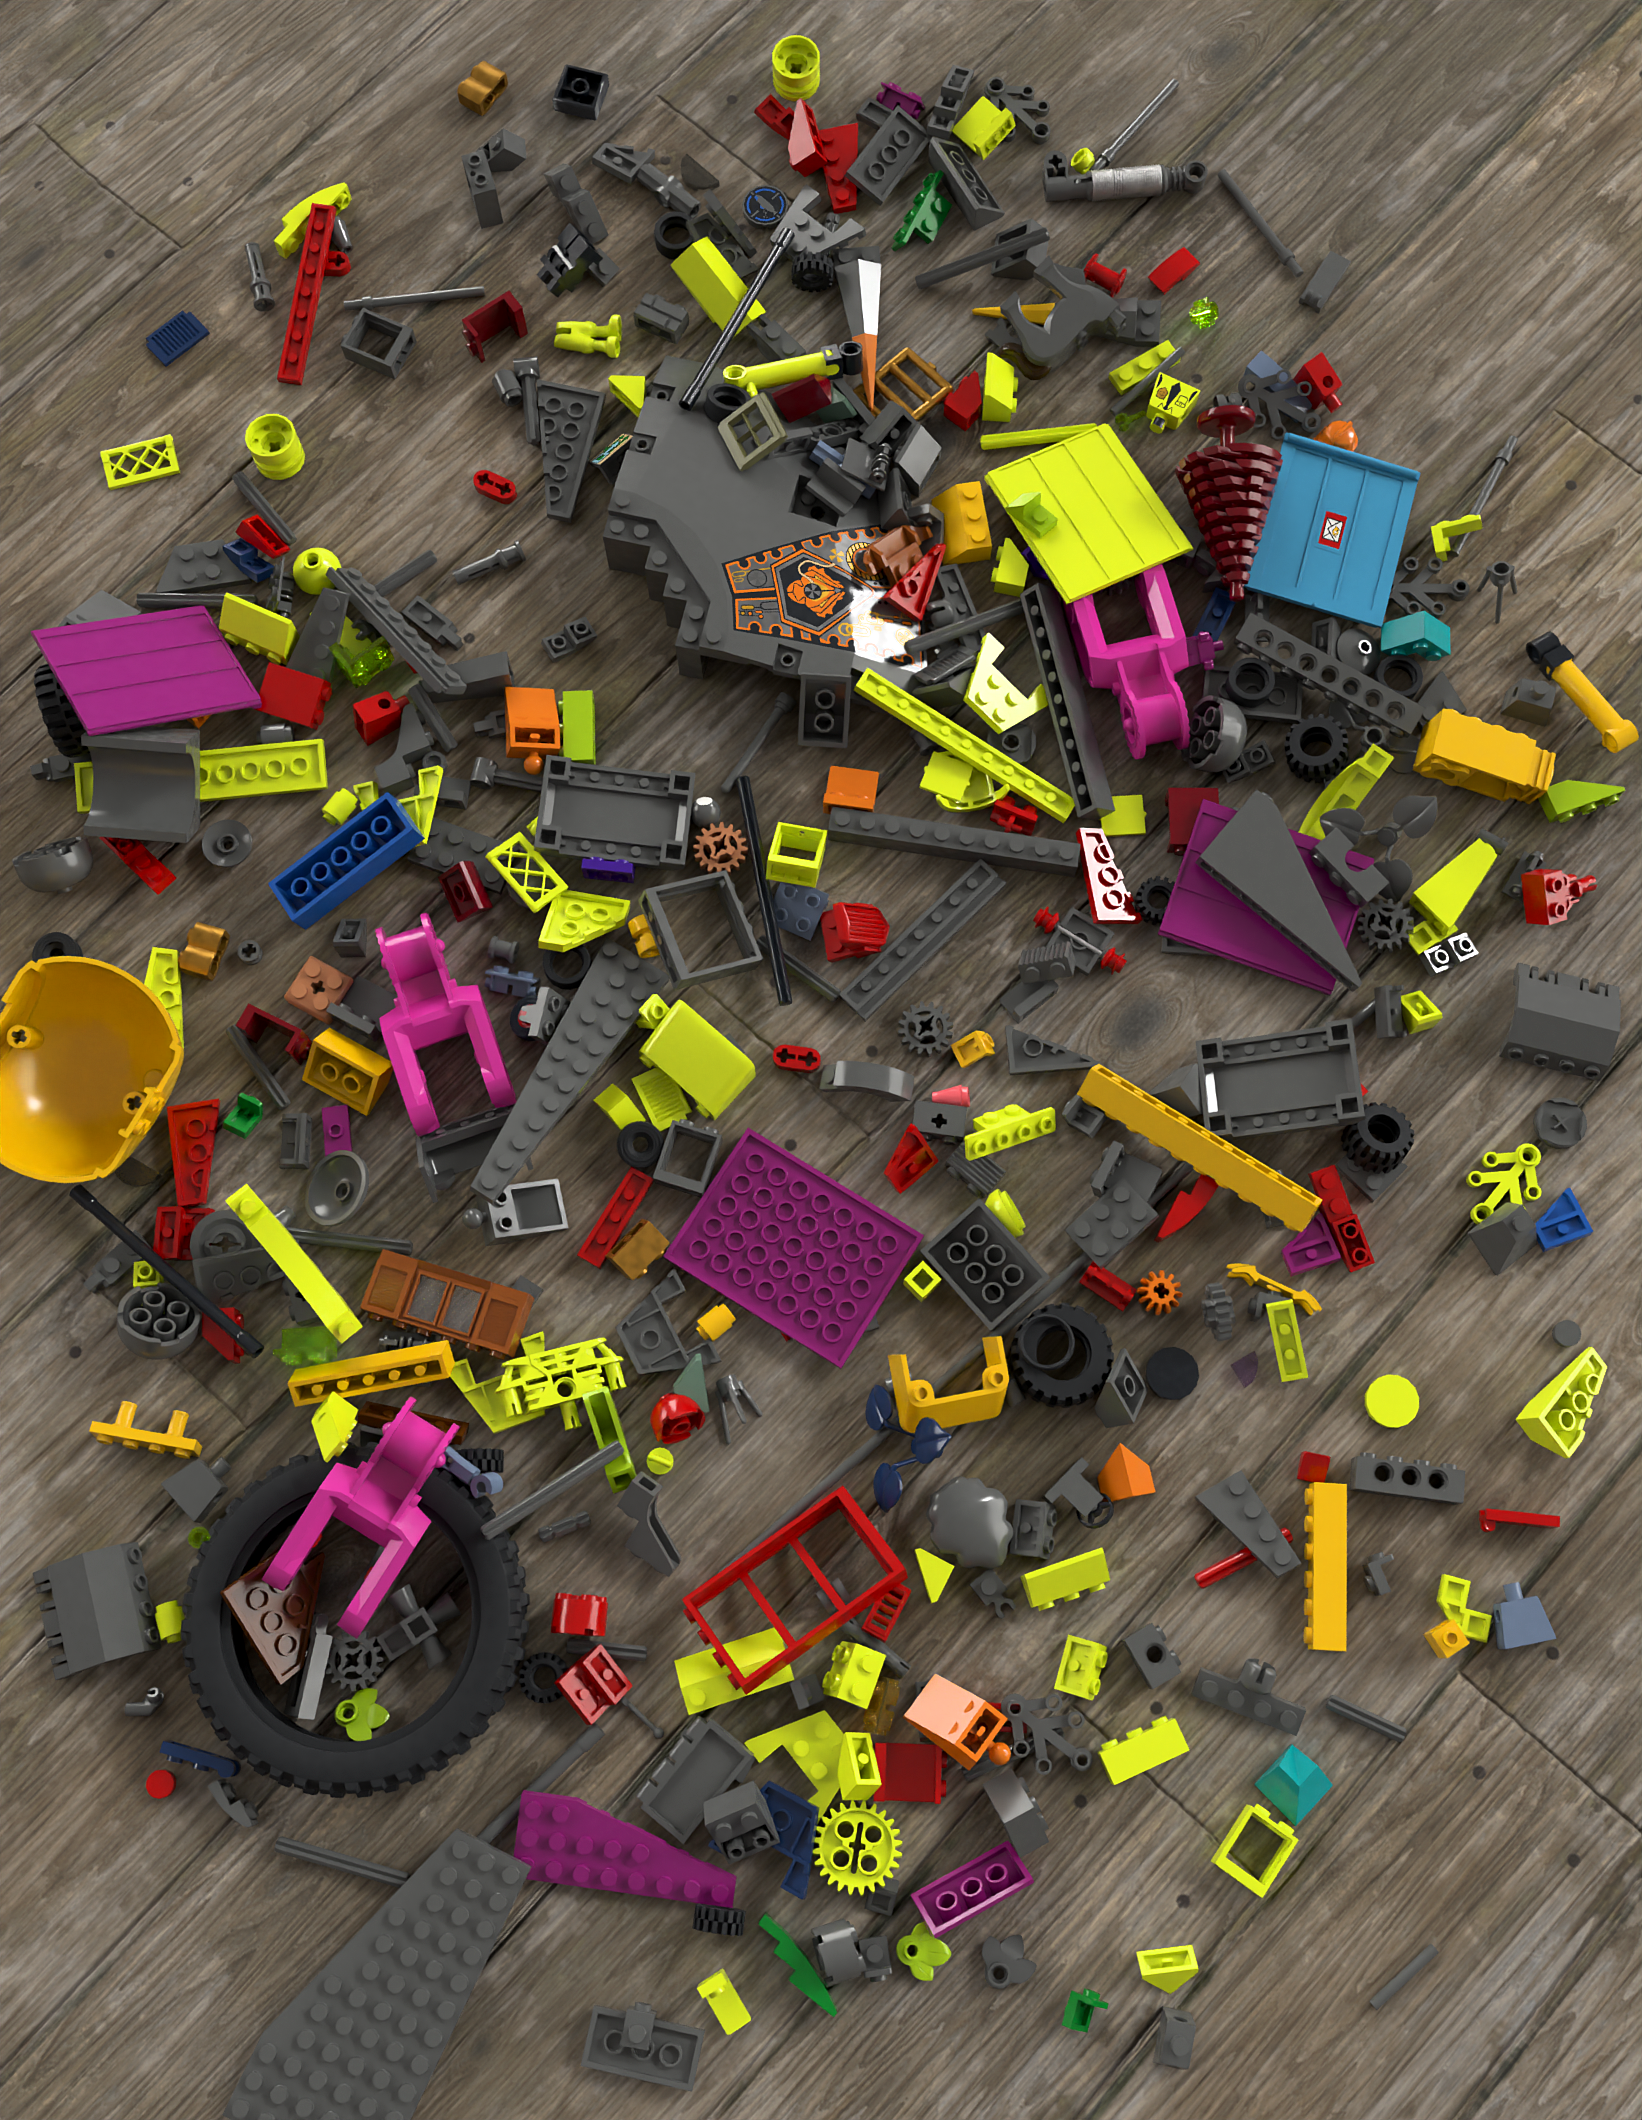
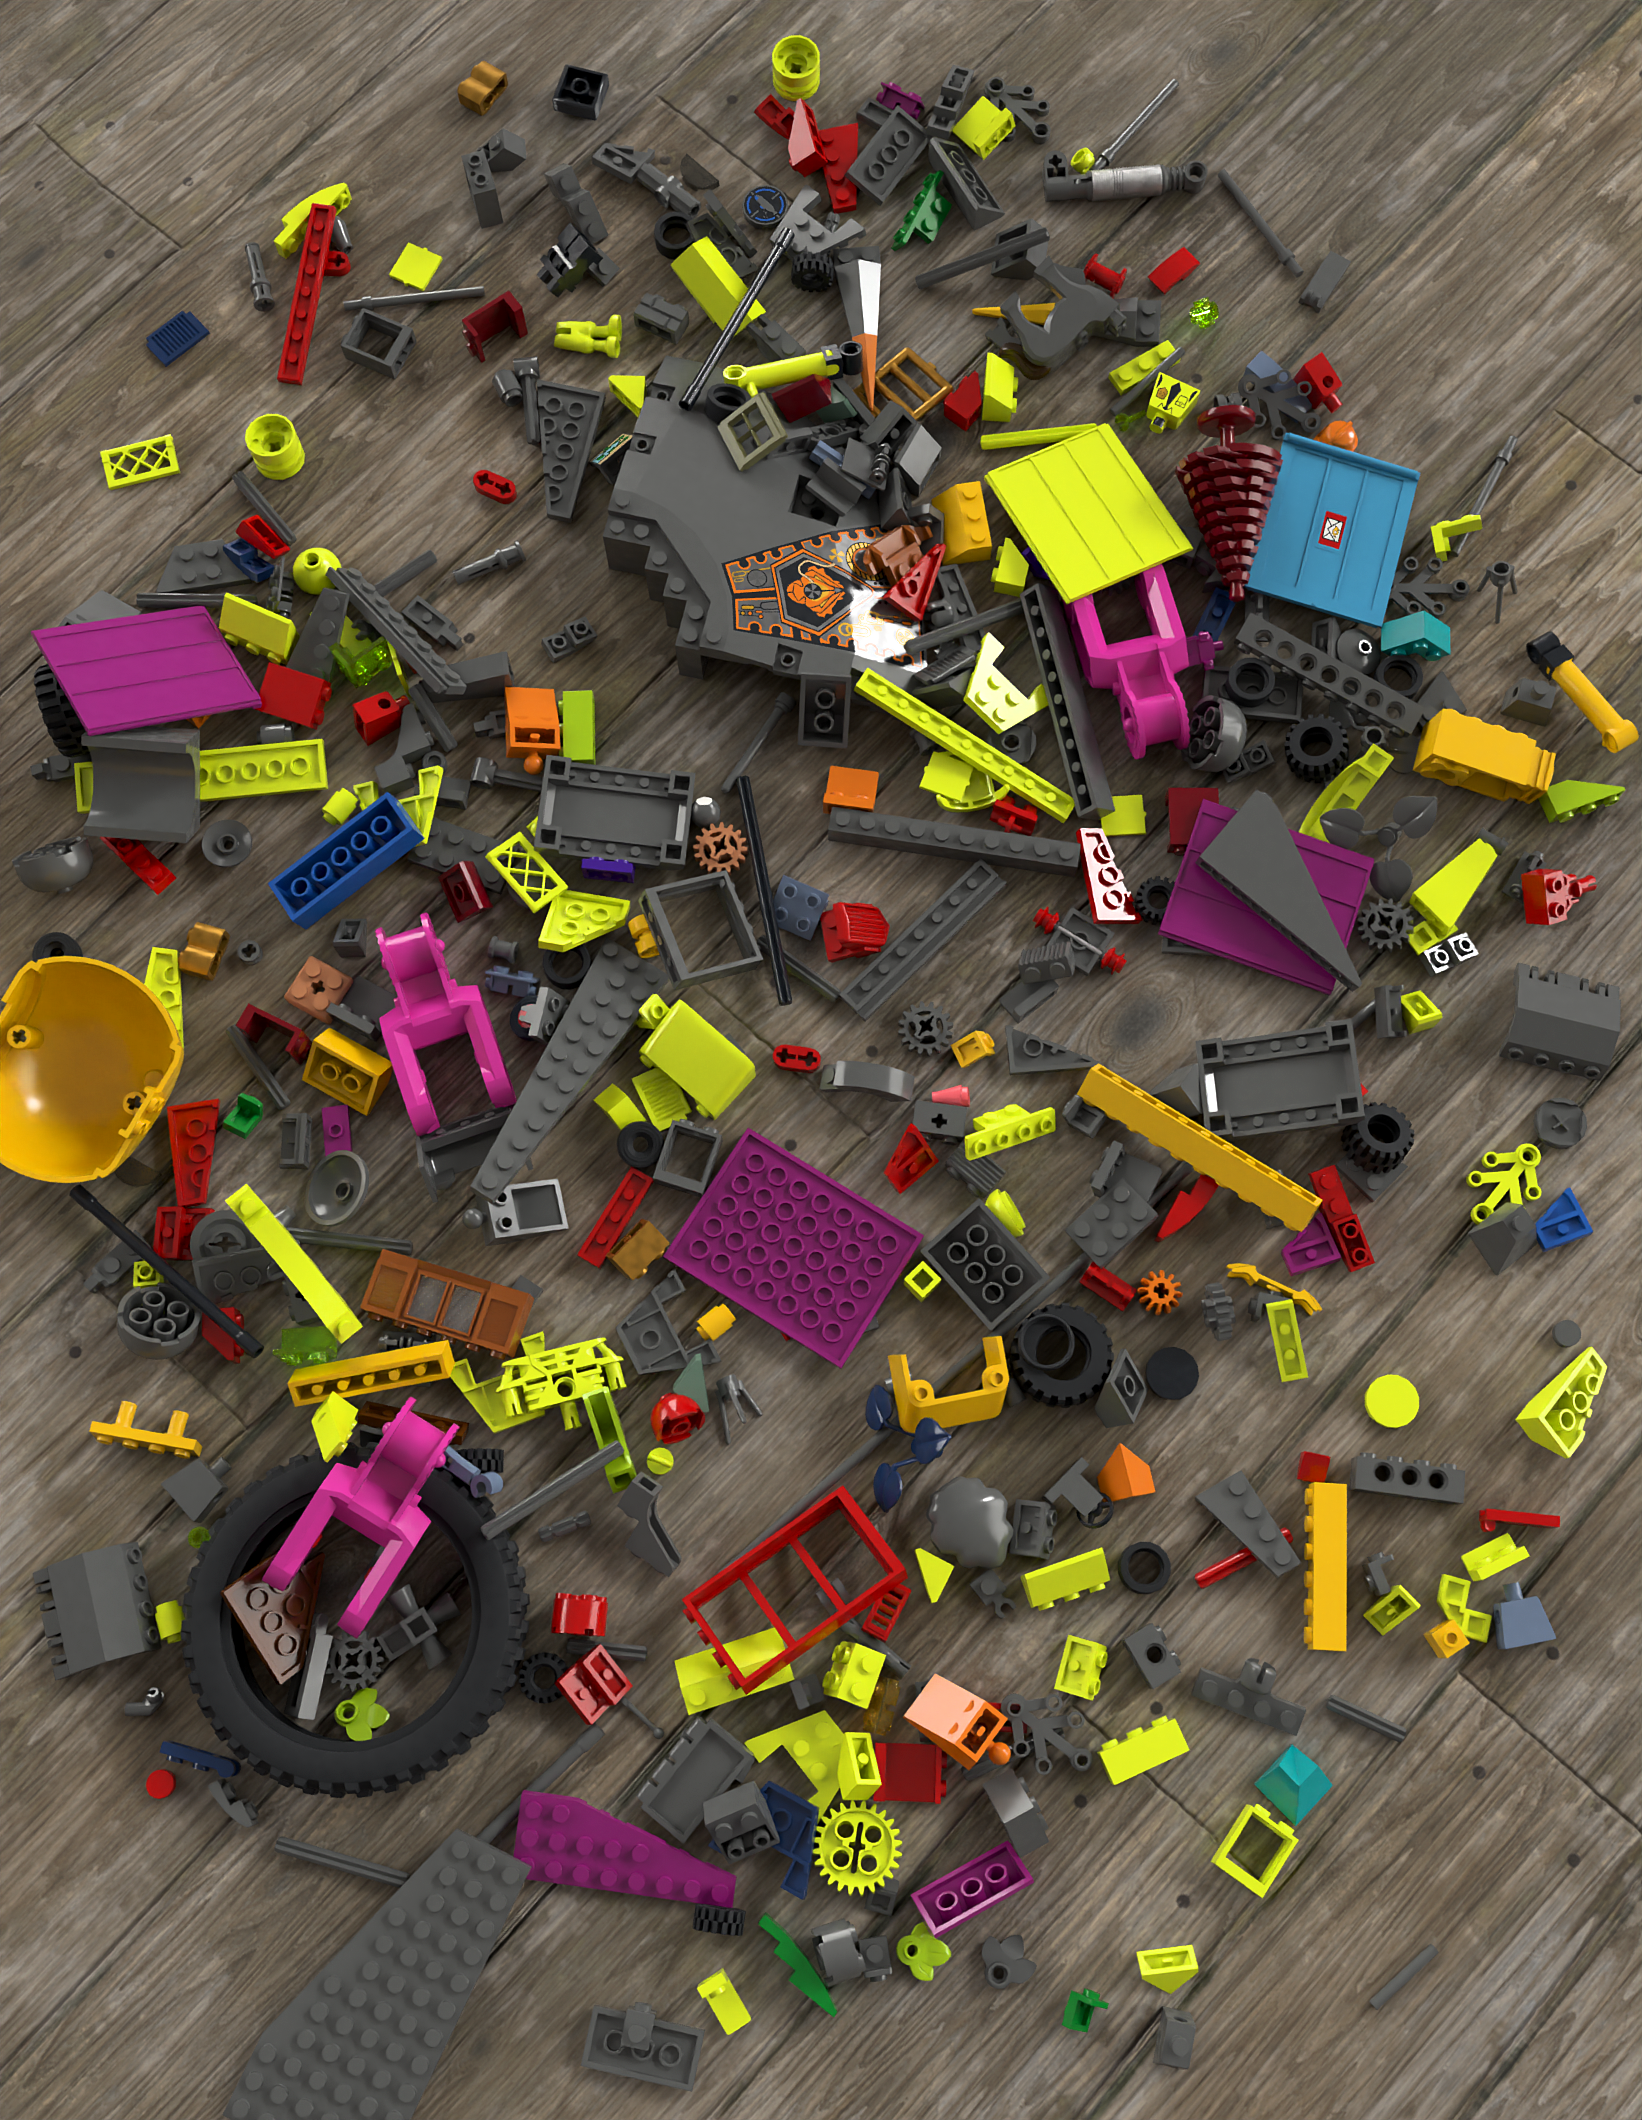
neon yellow window [766,822,827,888] -> none
lime slope [1005,492,1058,538] -> none
clear purple tile [1230,1351,1258,1388] -> none
dark grey arch [1309,827,1389,908] -> none
none -> neon yellow piece [387,642,411,697]
none -> neon yellow piece [389,242,443,292]
none -> black tyre [1118,1542,1171,1594]
none -> neon yellow slope [1363,1585,1421,1636]
none -> neon yellow bracket [1461,1533,1530,1581]

